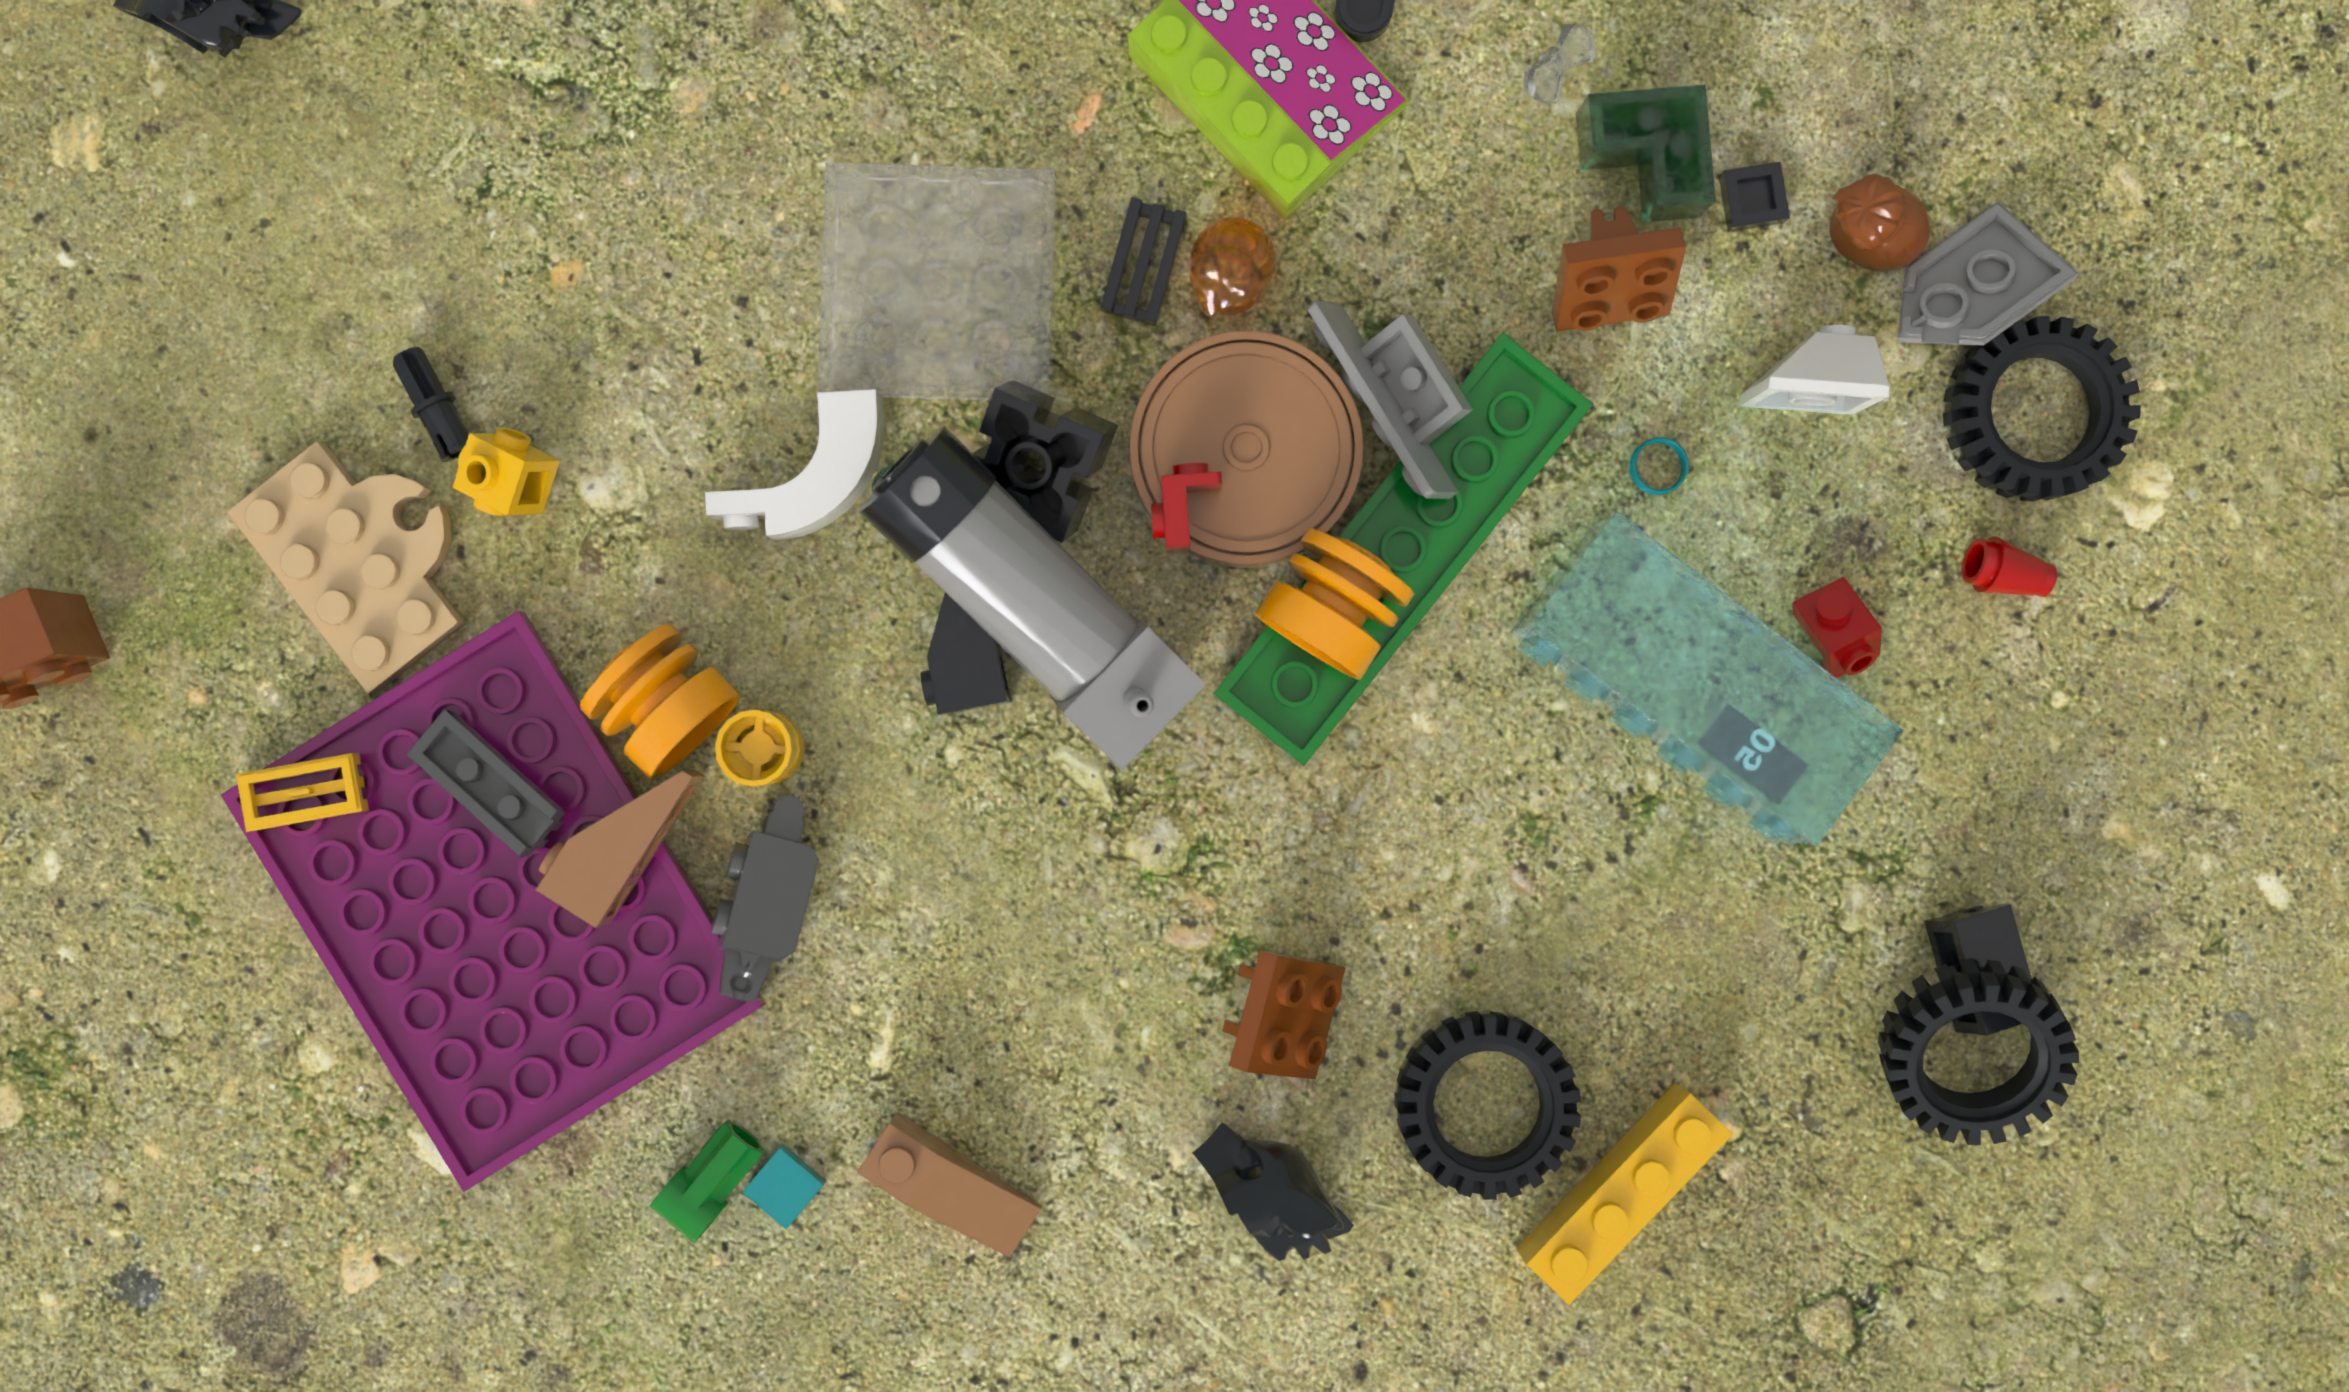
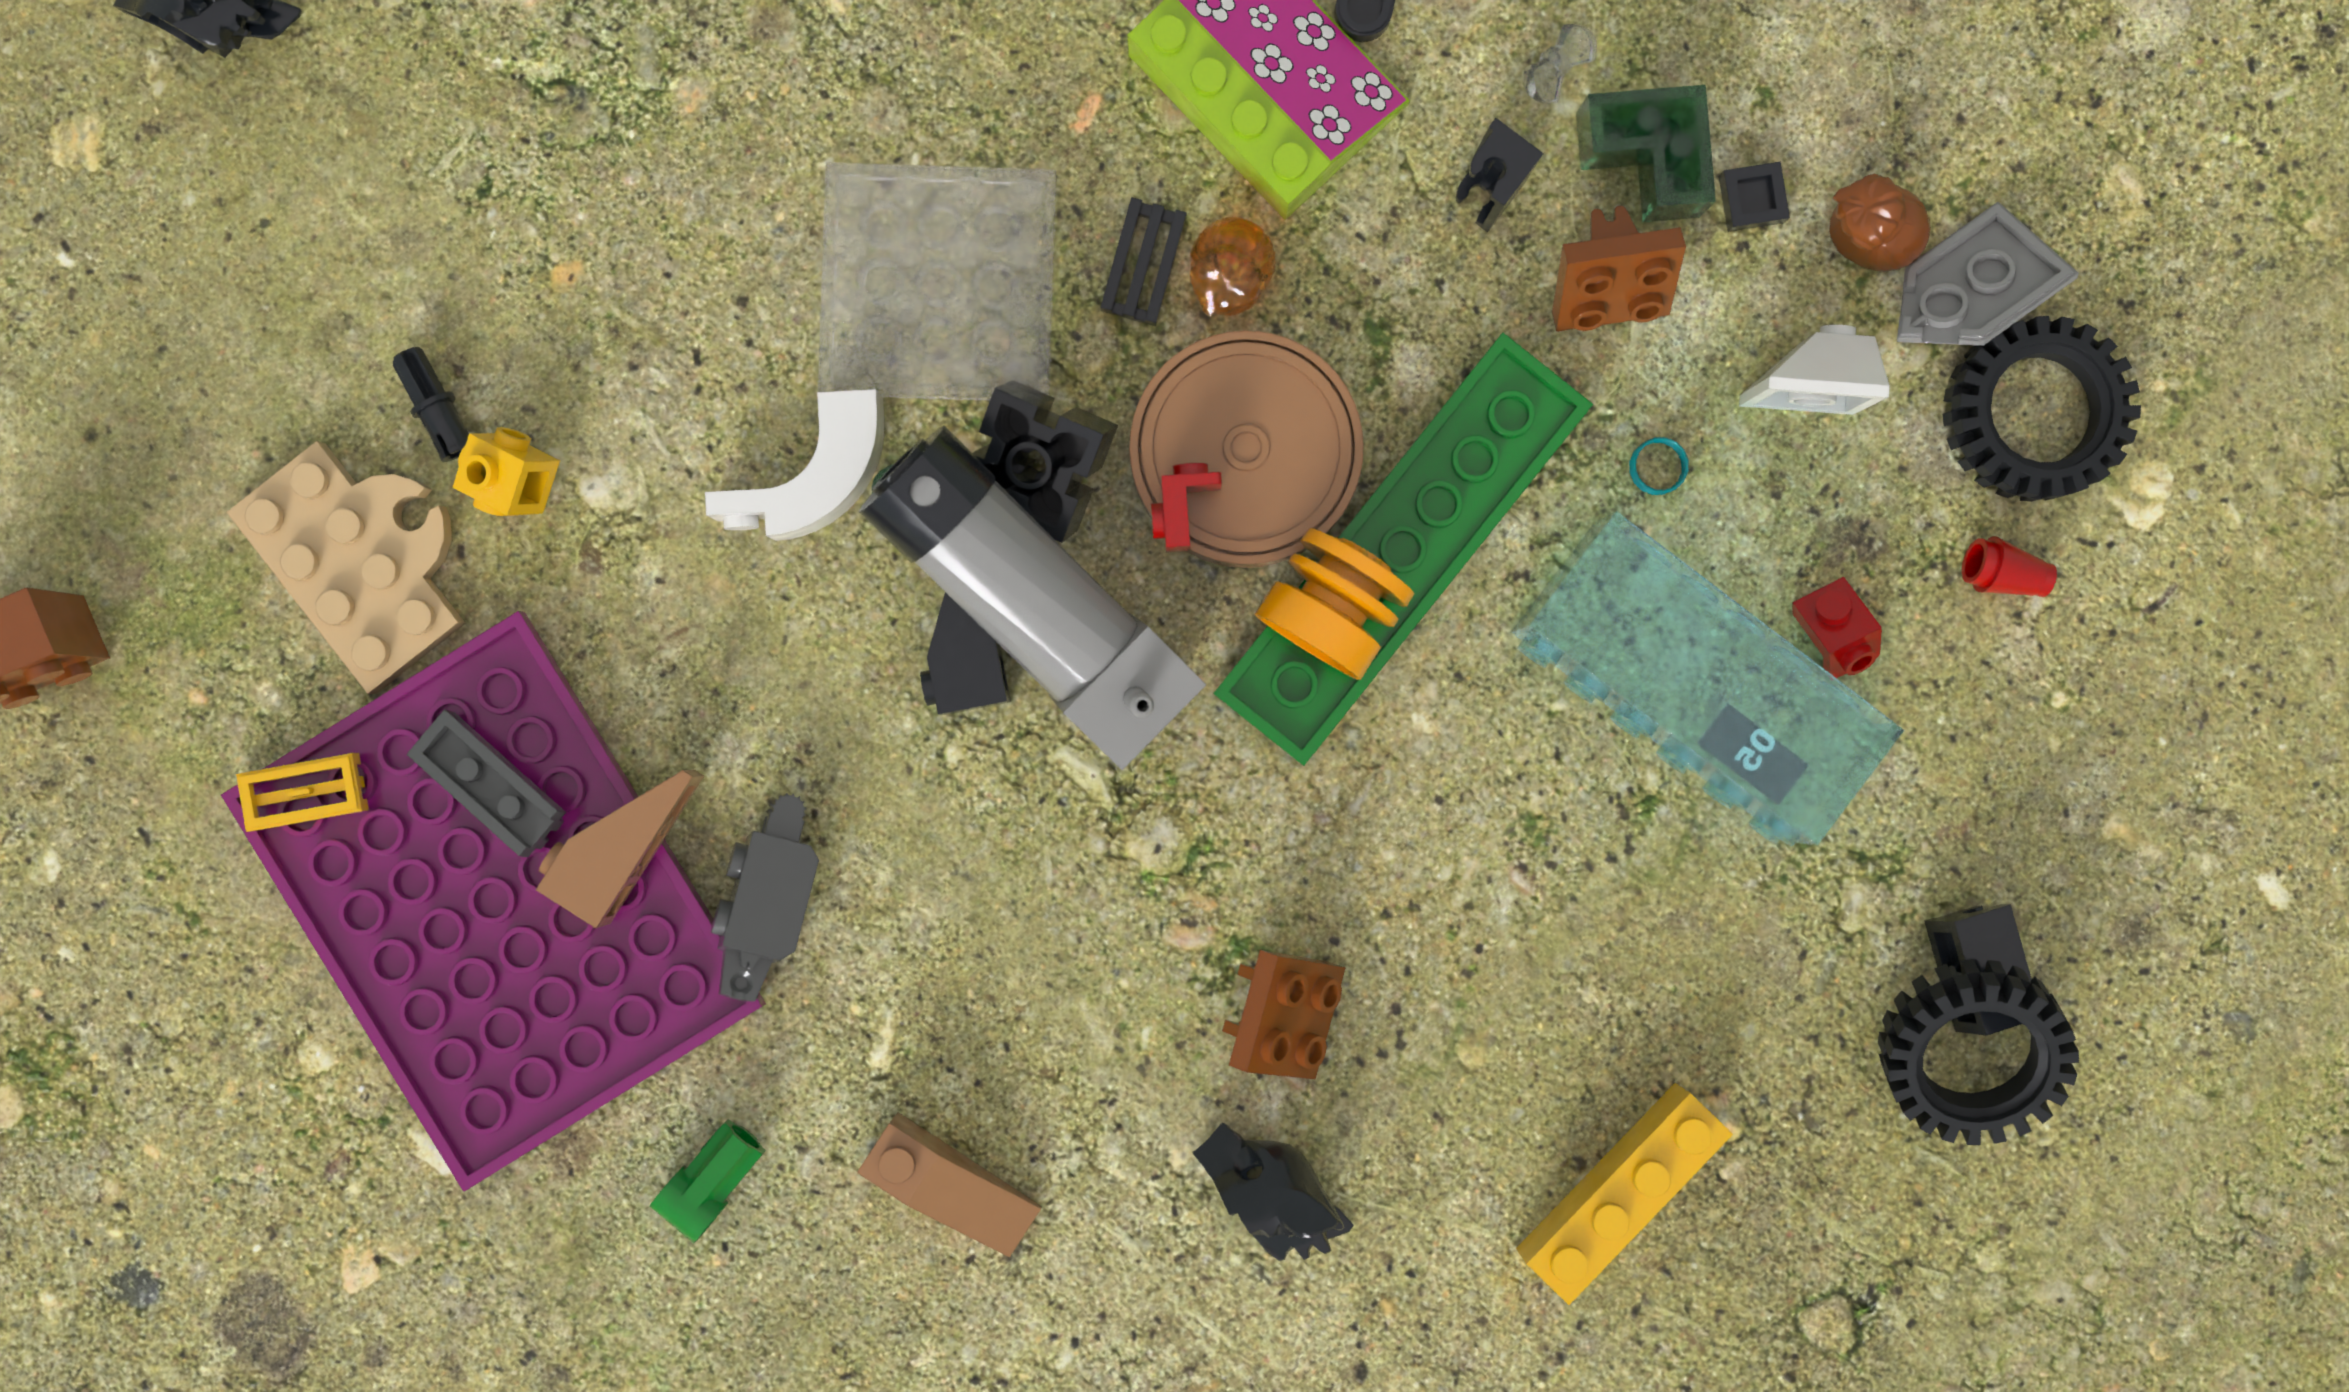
light orange wheel [580,623,741,780] -> none
yellow wheel [715,710,805,787] -> none
teal tile [742,1144,827,1229] -> none
light grey bracket [1307,300,1473,499] -> none
black tyre [1395,1011,1581,1200] -> none
none -> black hinge [1456,118,1544,233]

